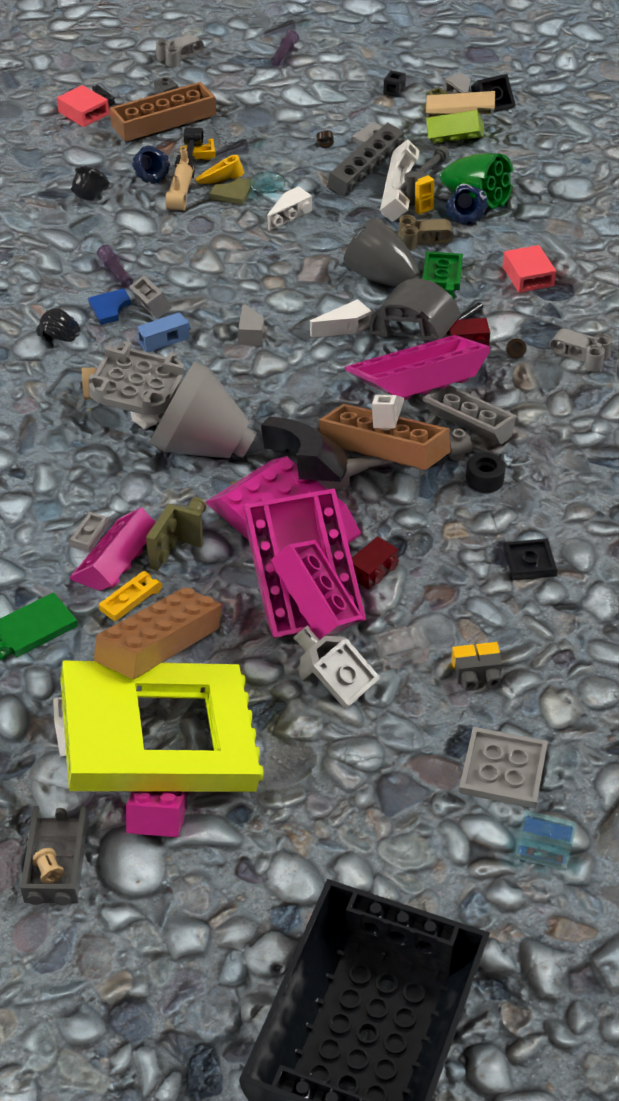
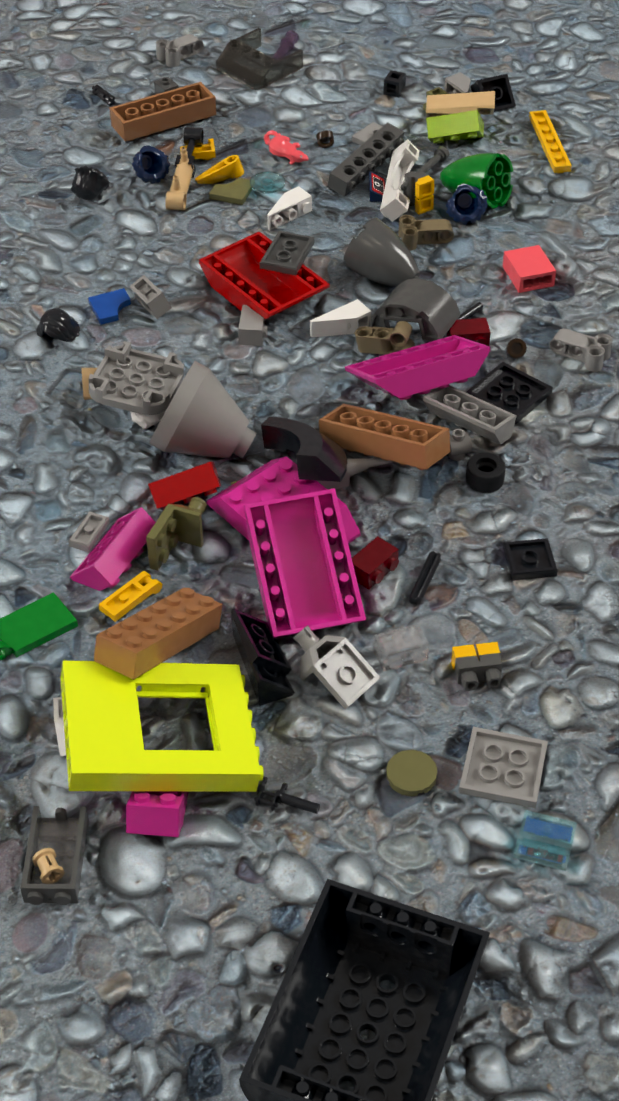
coral brick [57,85,109,127] -> none
clear purple pin [97,245,133,288] -> none
medium blue brick [137,312,191,353] -> none
dark pink slope [271,539,363,640] -> none
white slope [372,395,404,430] -> none
green tile [422,251,463,298] -> none
none -> red wedge [148,461,221,511]
none -> red slope [199,232,330,320]
none -> clear smoke windscreen [216,28,303,90]
none -> black slope [231,608,295,706]
none -> black piece [254,777,320,814]
none -> dark grey tile [260,231,315,275]
none -> coral animal [264,130,309,165]
none -> dark tan piece [355,321,415,355]
none -> slope [369,171,386,202]
none -> olive tile [386,750,437,797]
none -> black axle [409,551,441,605]
none -> black plate [466,362,553,424]
none -> yellow plate [529,110,572,173]

